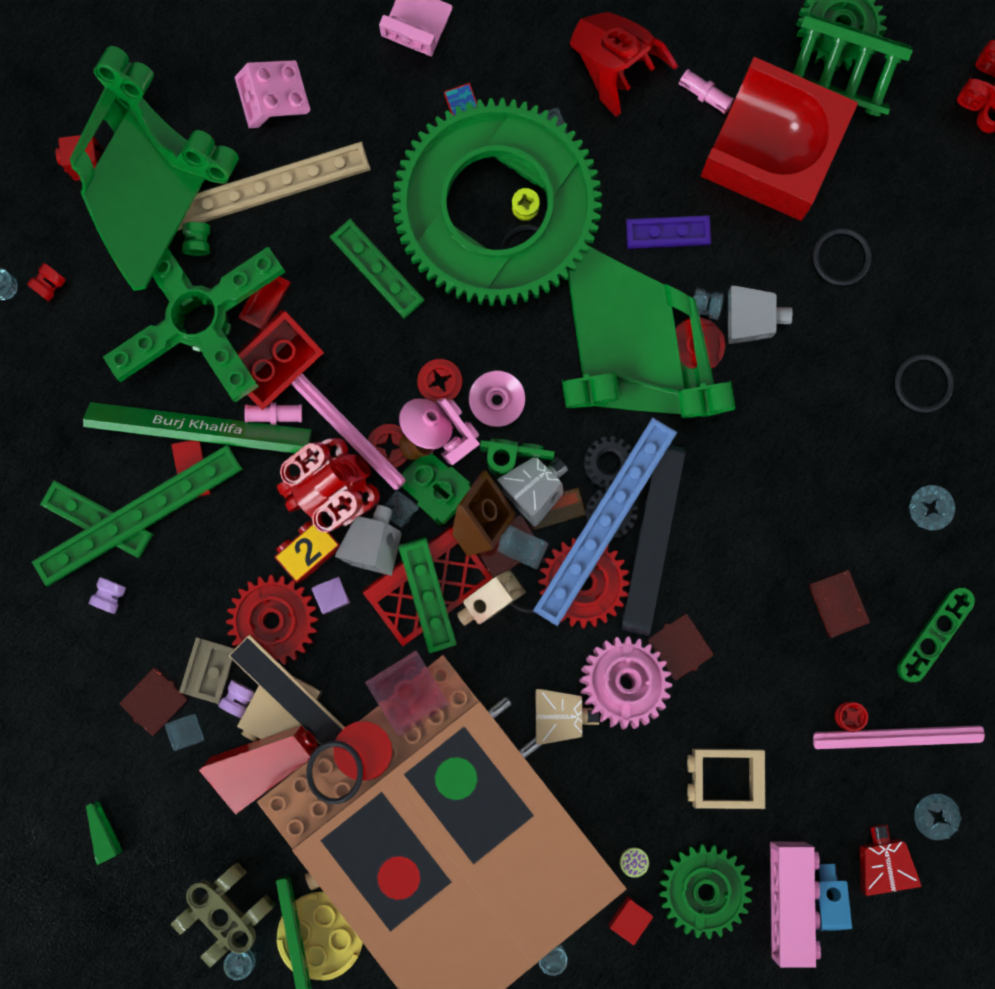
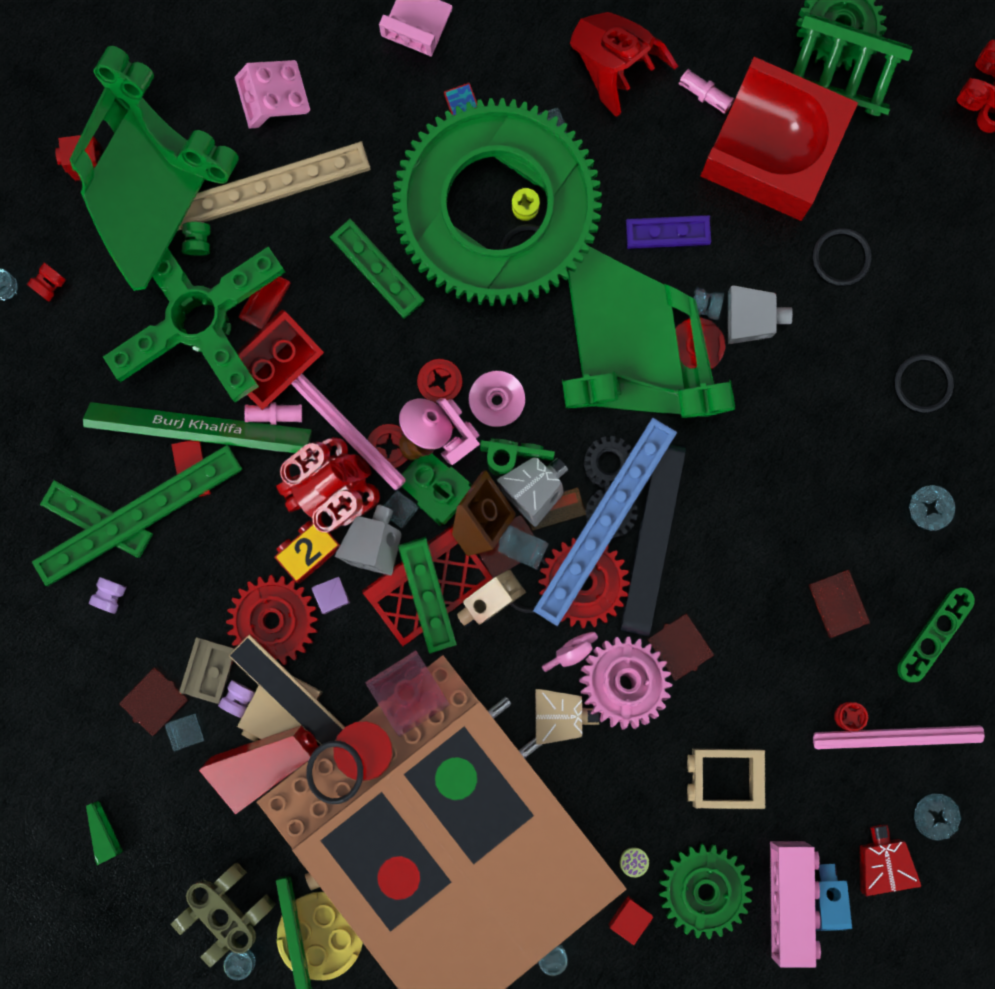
none -> bright pink hand [542,632,598,672]

